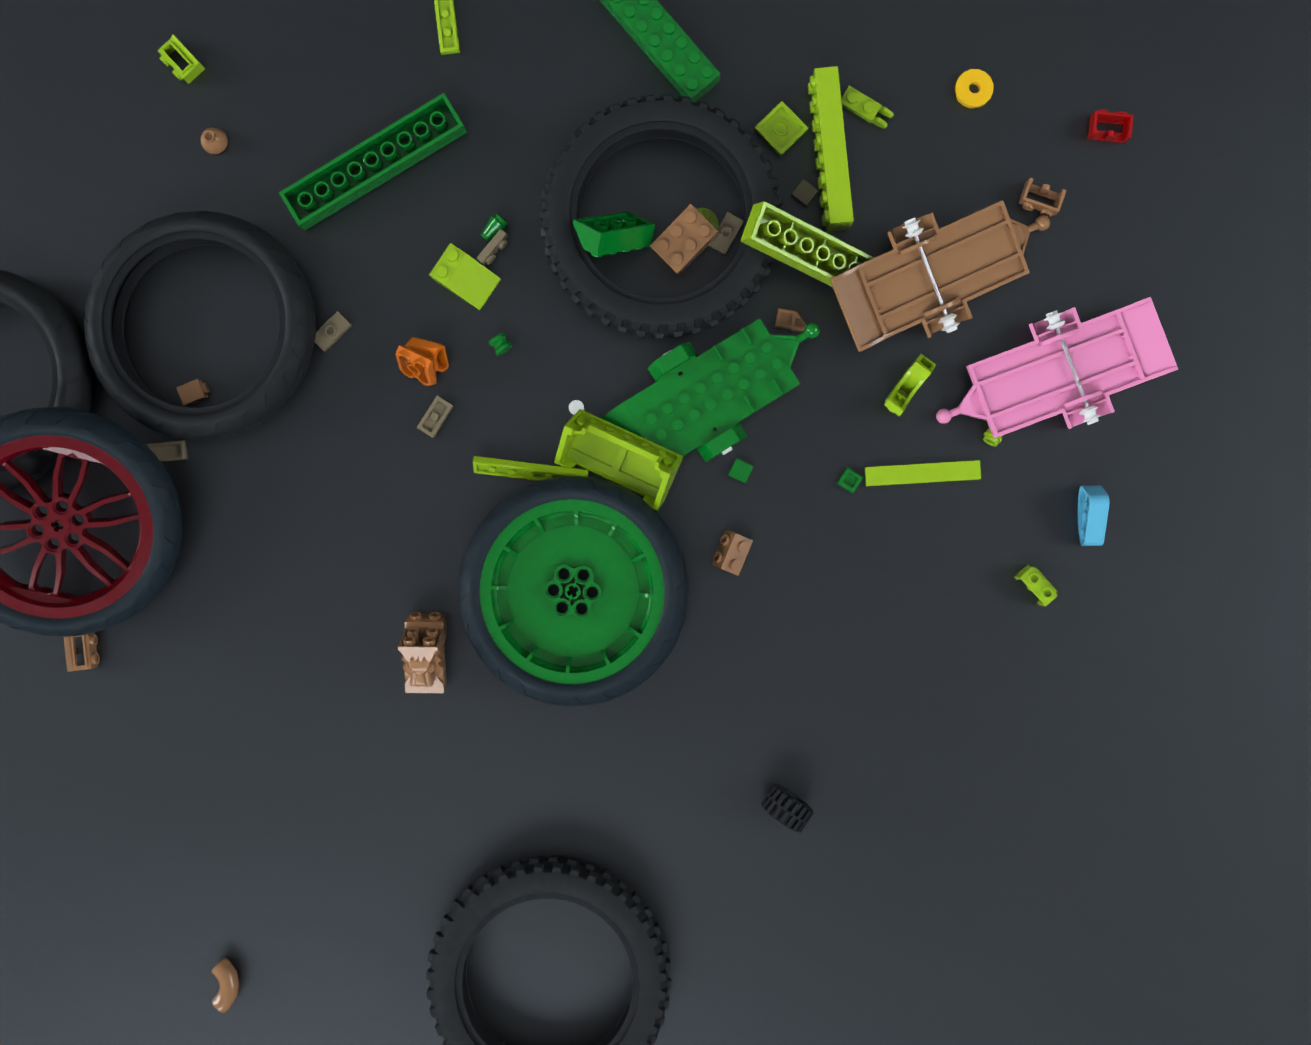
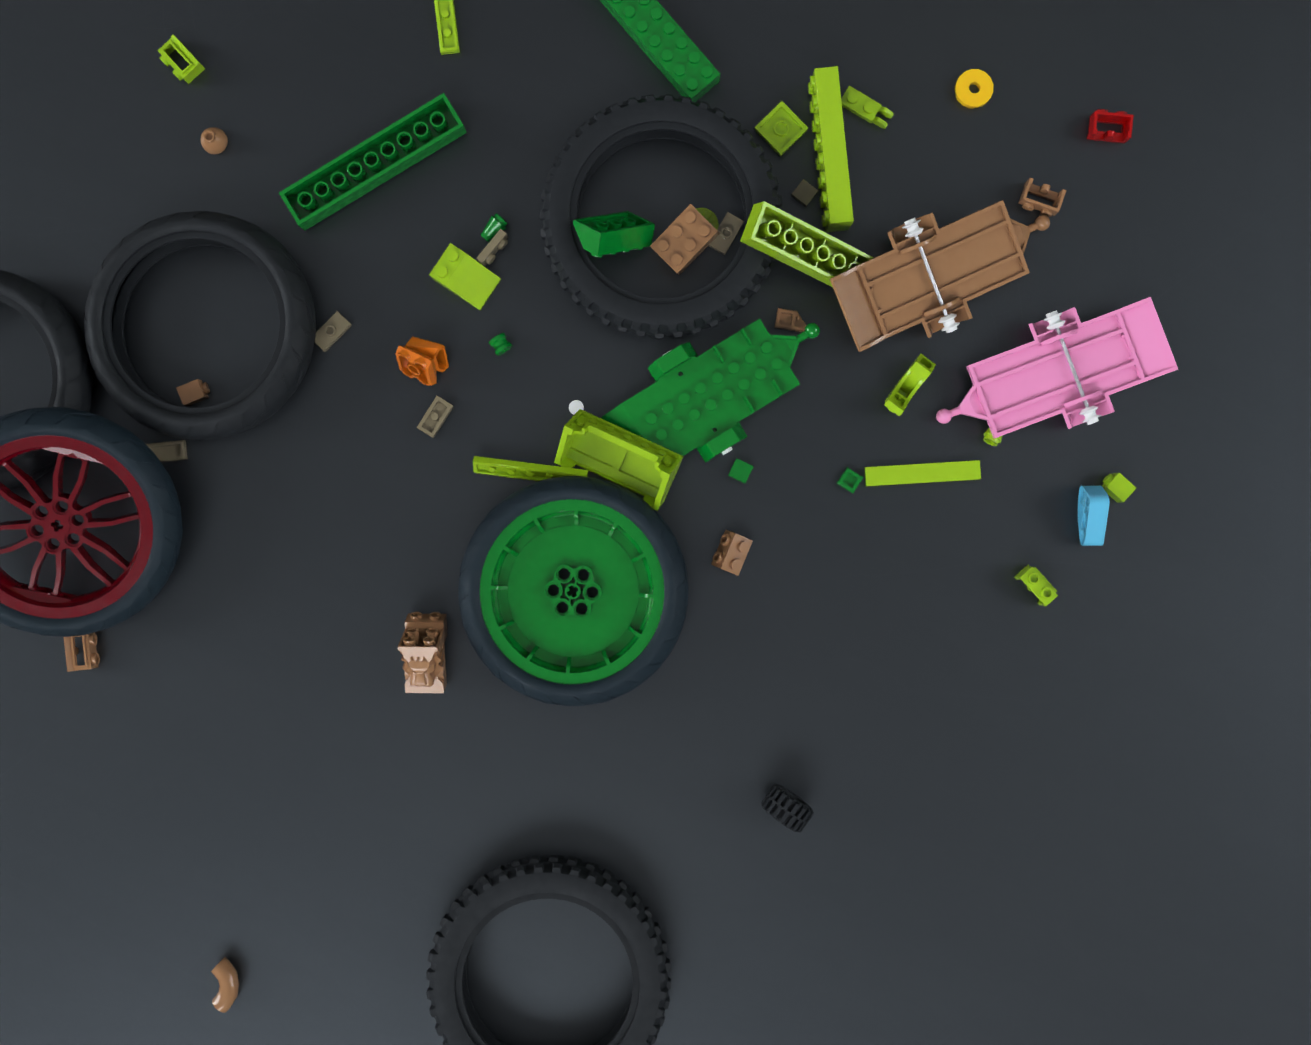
none -> lime brick [1102,472,1136,503]

